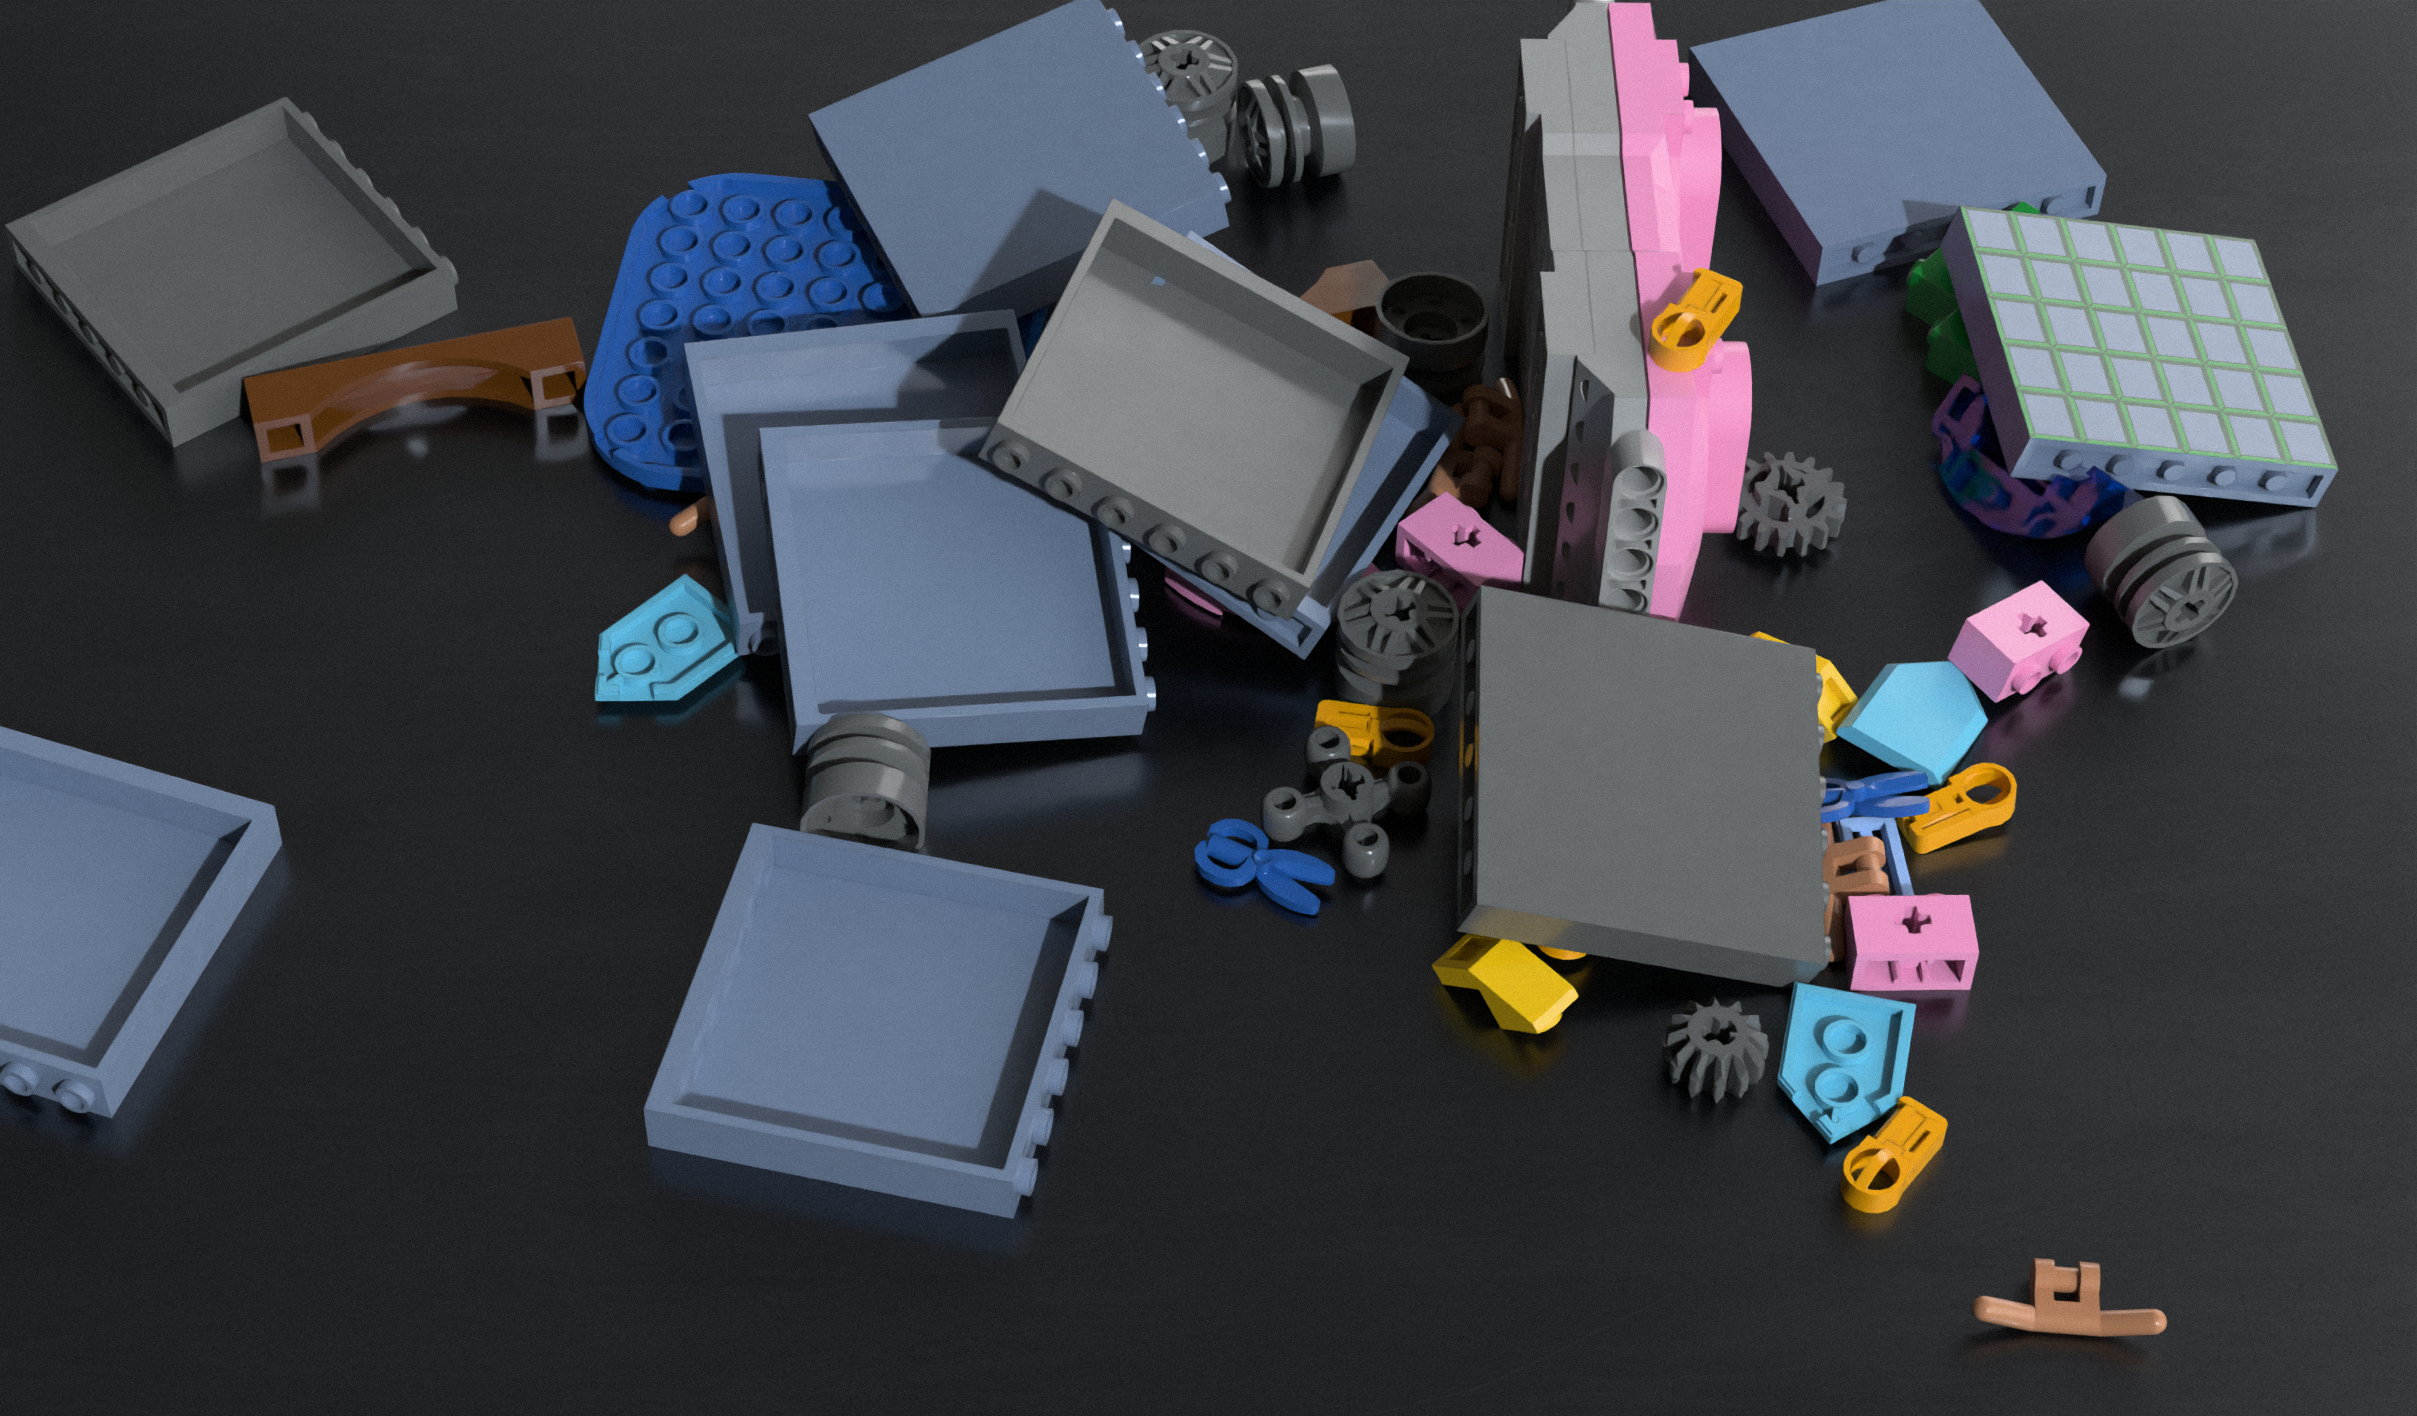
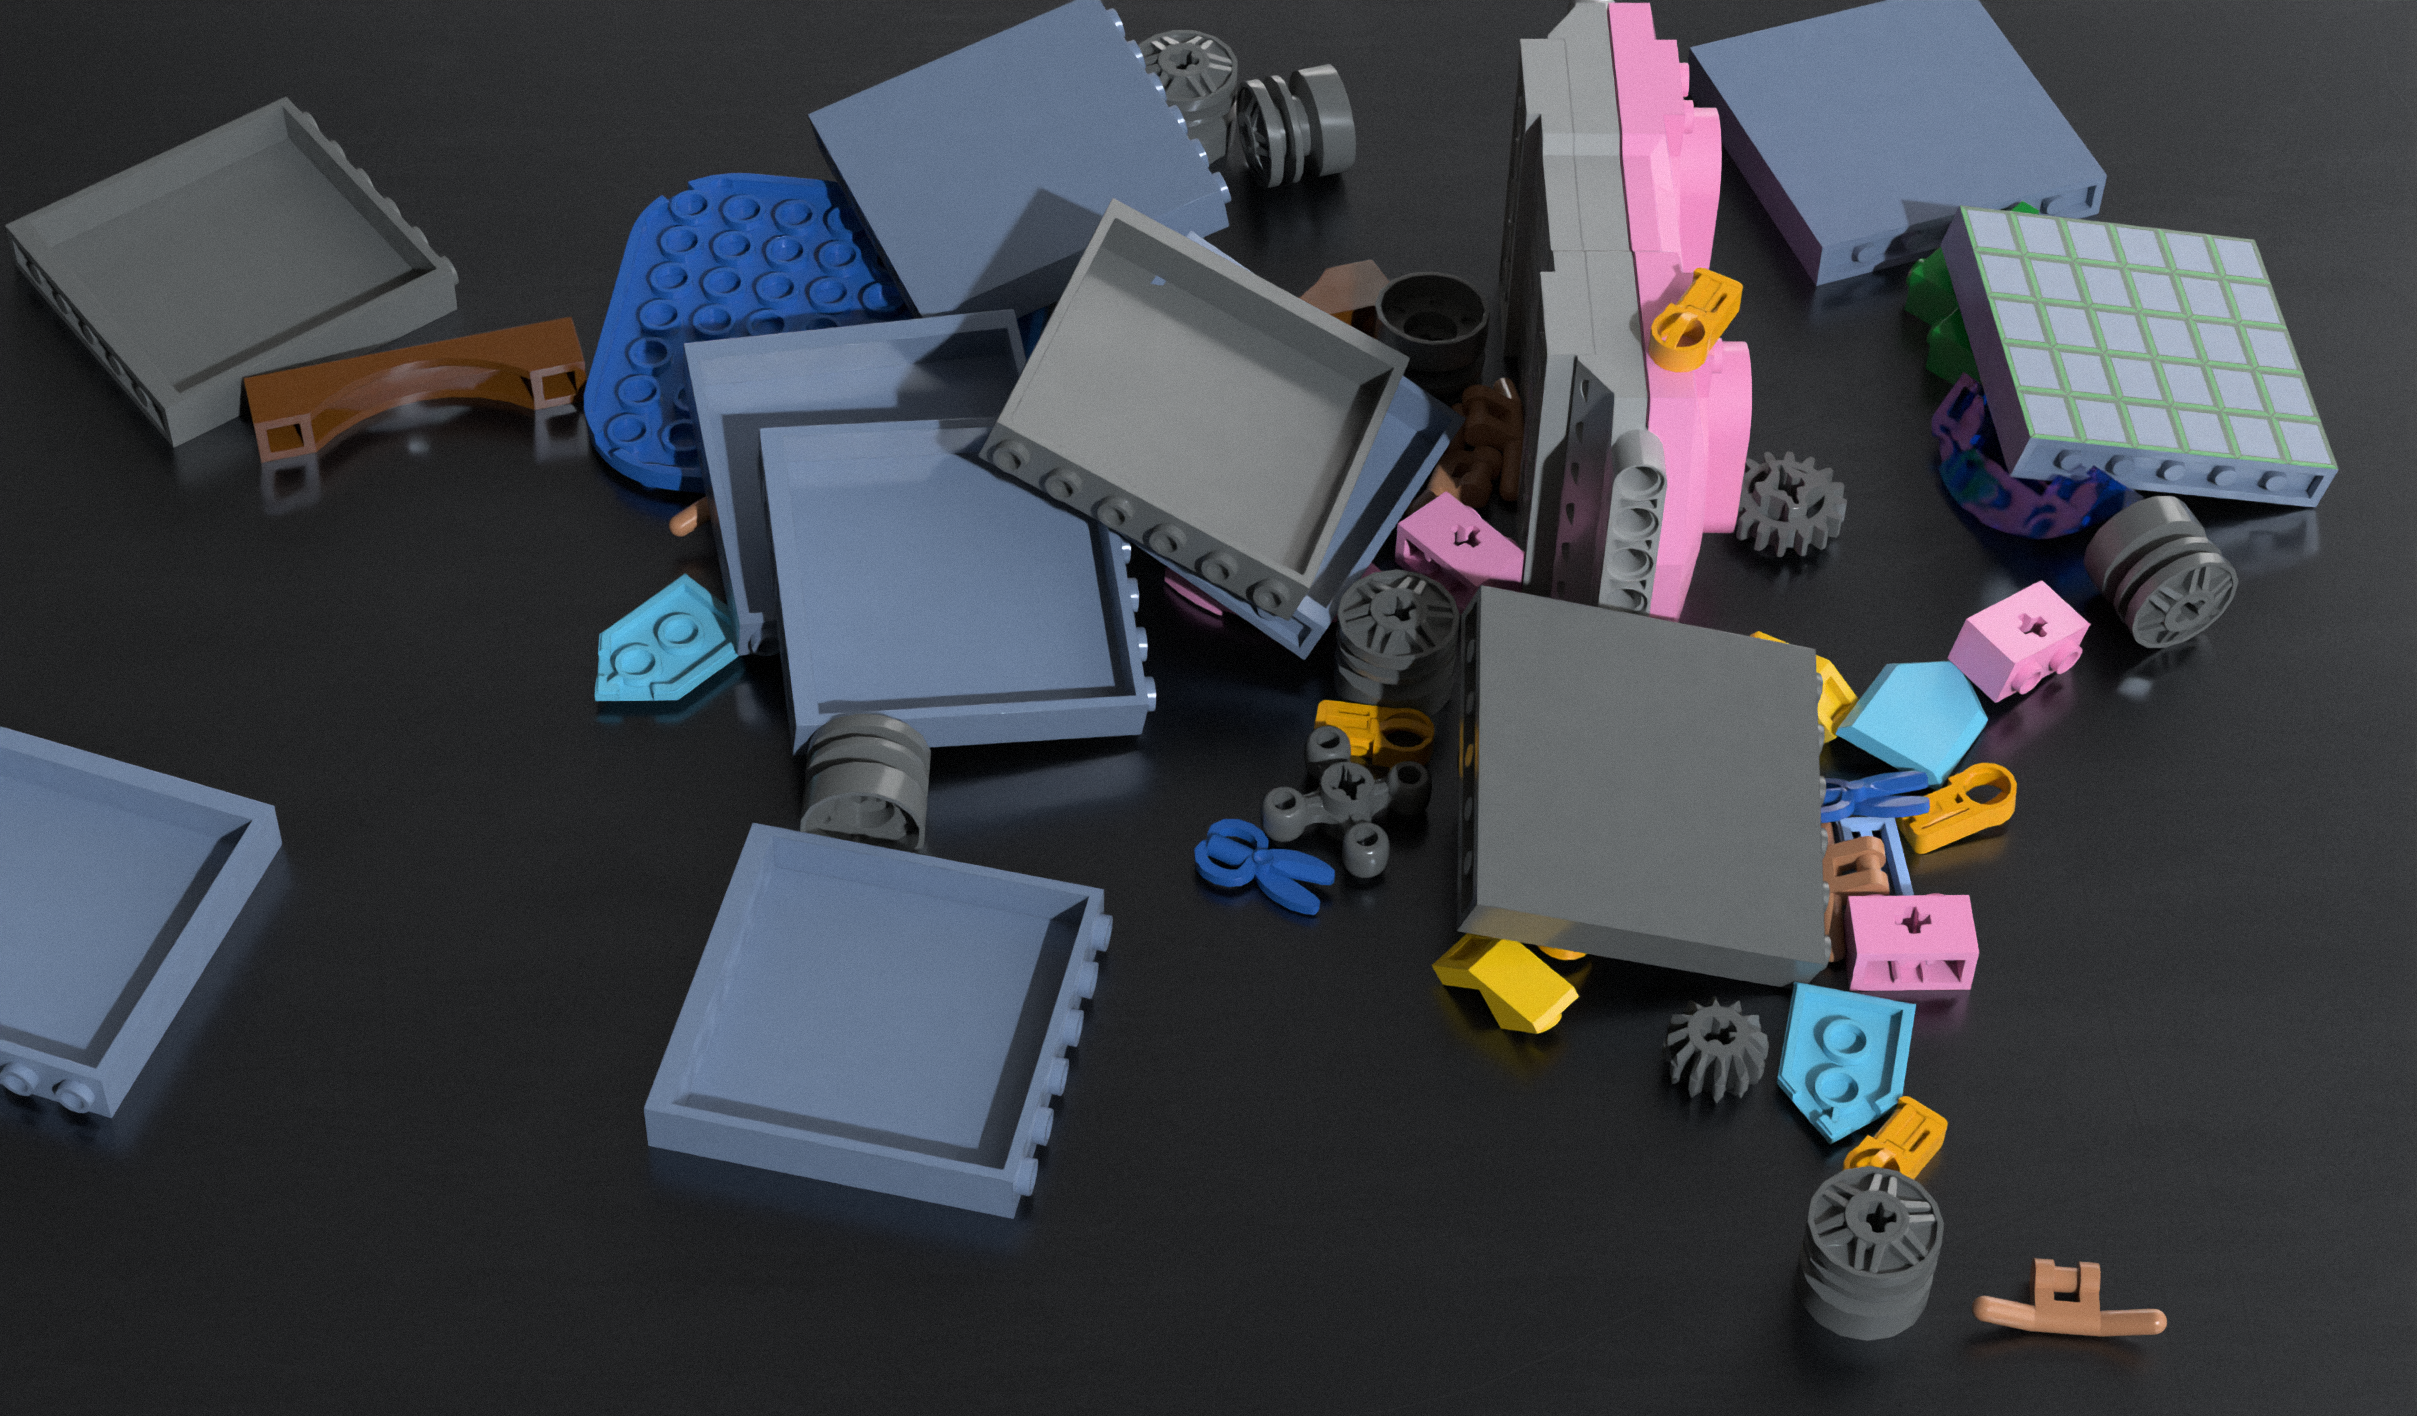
none -> dark grey wheel [1795,1166,1944,1341]

